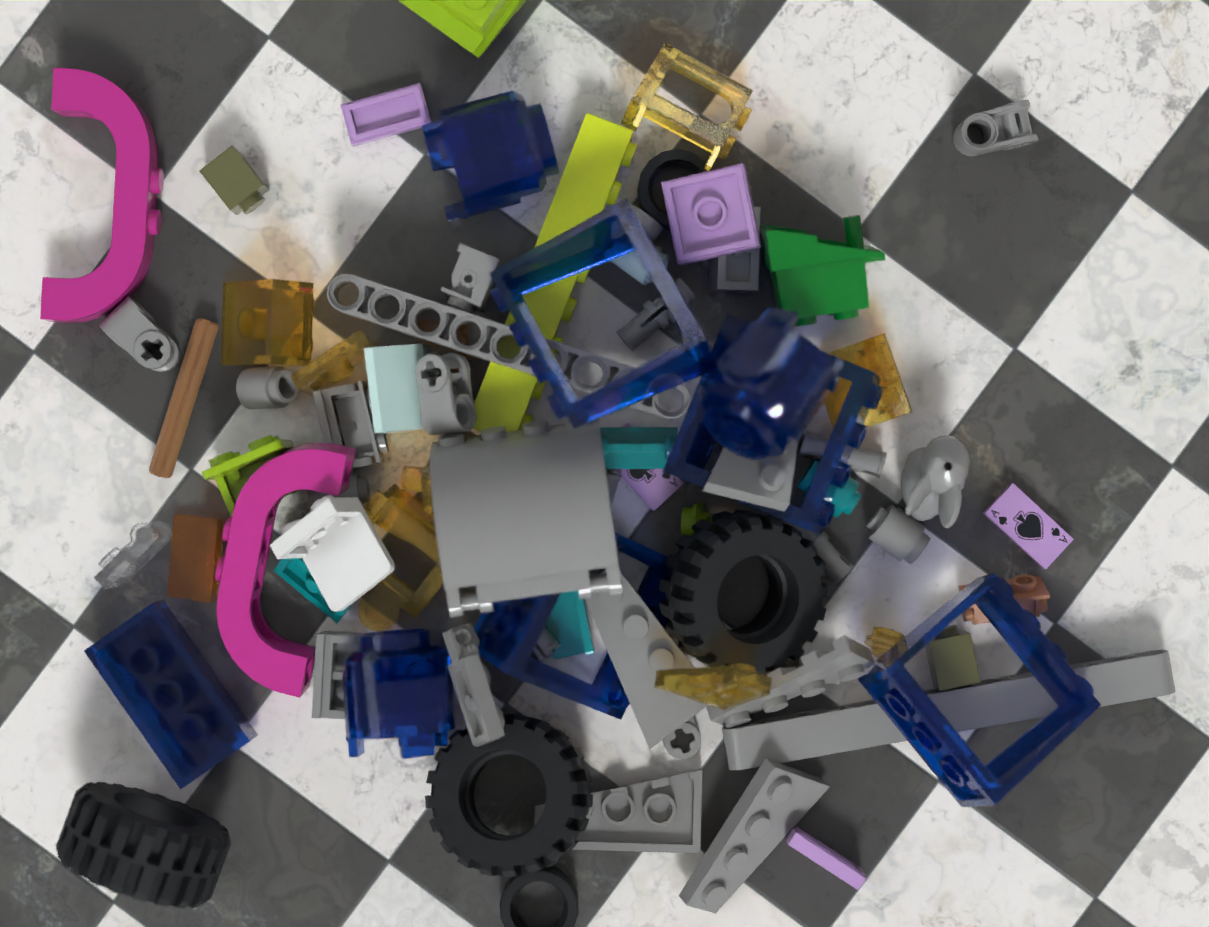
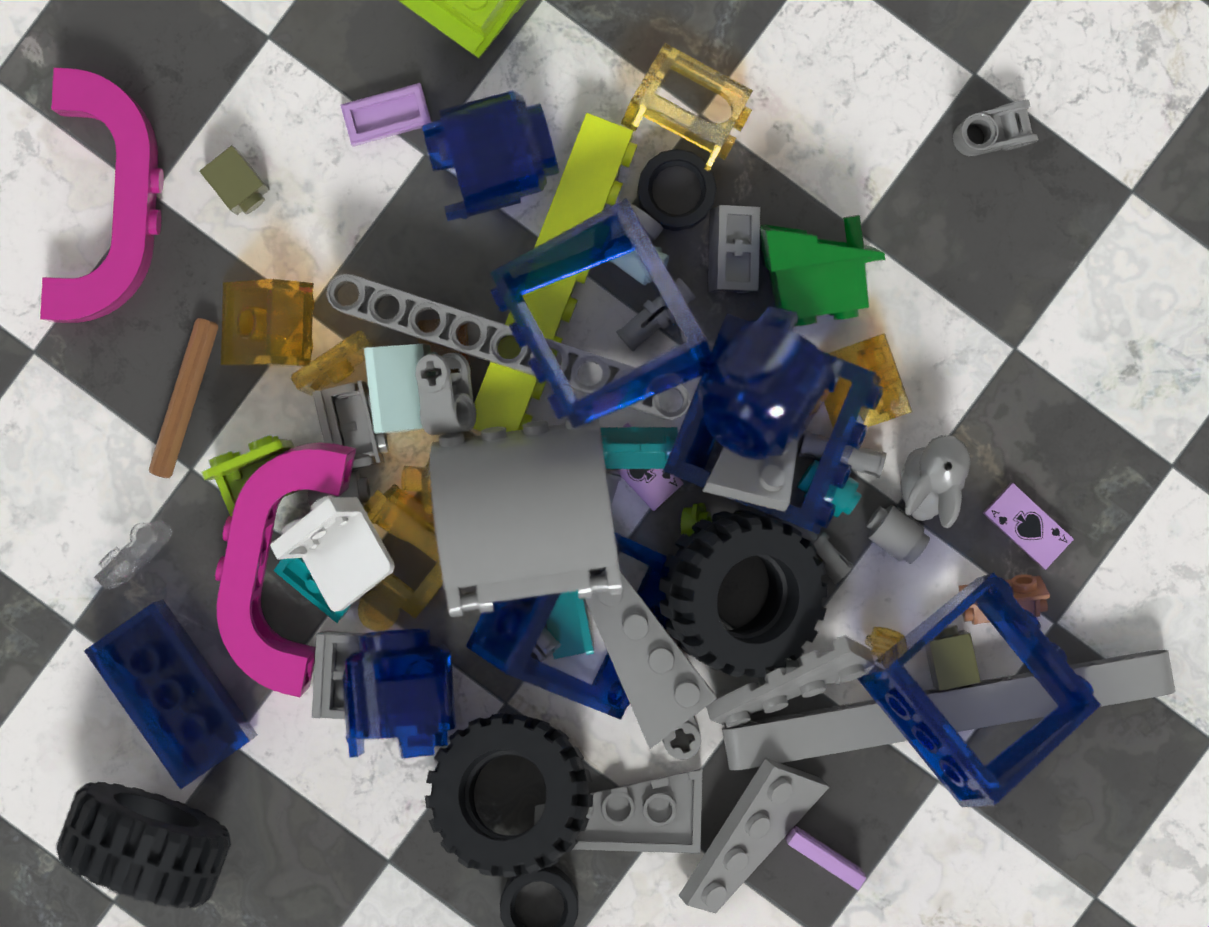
light grey piece [99,295,180,372] -> none
clear orange panel [167,514,225,603] -> none
light grey brick [236,366,299,410] -> none
light grey hinge [441,243,503,314] -> none
light grey hinge [442,623,505,747] -> none
clear yellow wing [654,663,772,710] -> none
lavender tile [661,163,762,266] -> none

